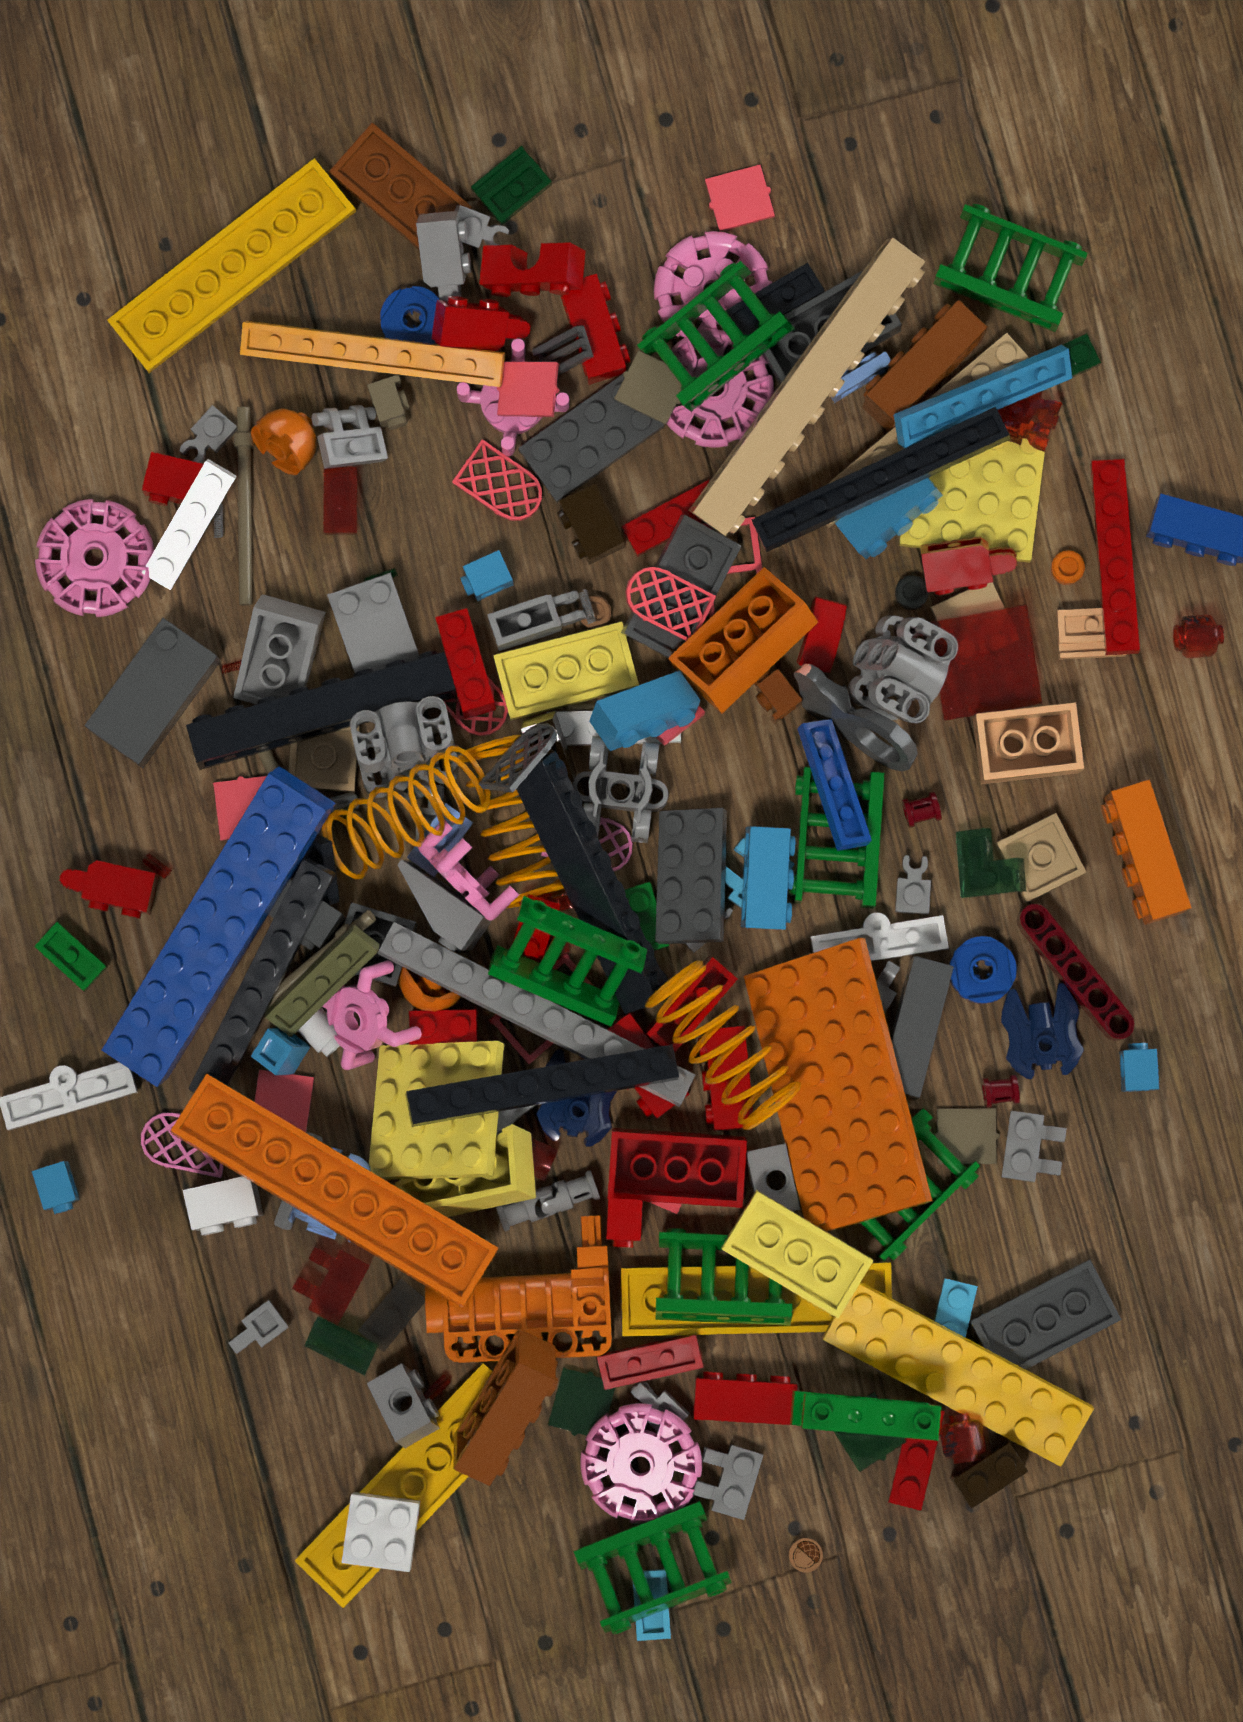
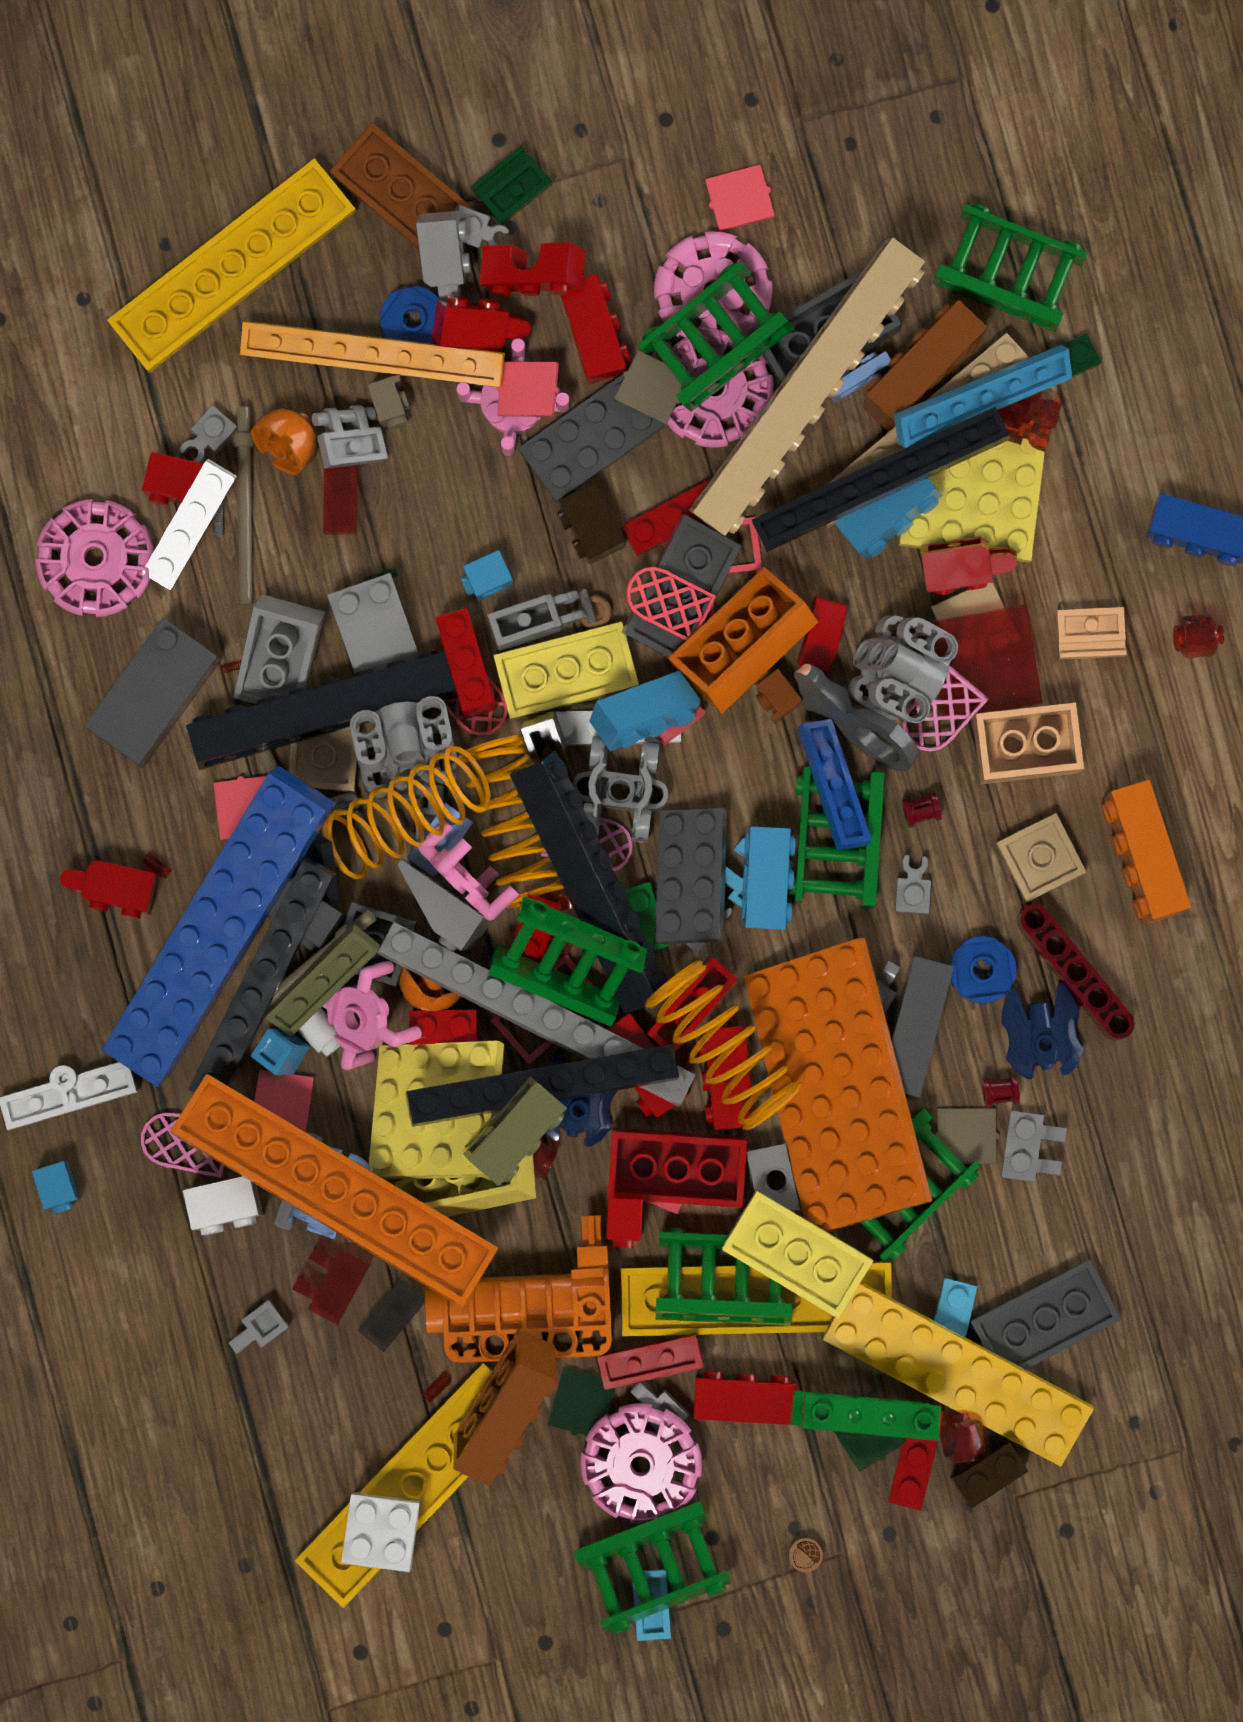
green plate [34,922,108,992] -> none
clear green plate [304,1316,379,1376] -> none
light grey brick [367,1363,440,1448] -> none
coral window [452,439,542,521] -> none
dark grey window [479,723,557,793] -> none
light grey piece [496,1170,600,1231] -> none
dark grey tile [532,326,594,376] -> none
light grey plate [693,1444,763,1520] -> none
black plate [726,262,825,336] -> none
white hinge [810,913,949,961] -> none
pearl dark grey tile [895,575,929,610] -> none
clear green plate [956,828,1027,899] -> none
orange tile [1051,550,1085,585] -> none
red plate [1090,459,1140,655] -> none
dark azure brick [1119,1043,1159,1092] -> none
none -> olive brick [463,1076,566,1186]
none -> bright pink window [903,665,988,752]

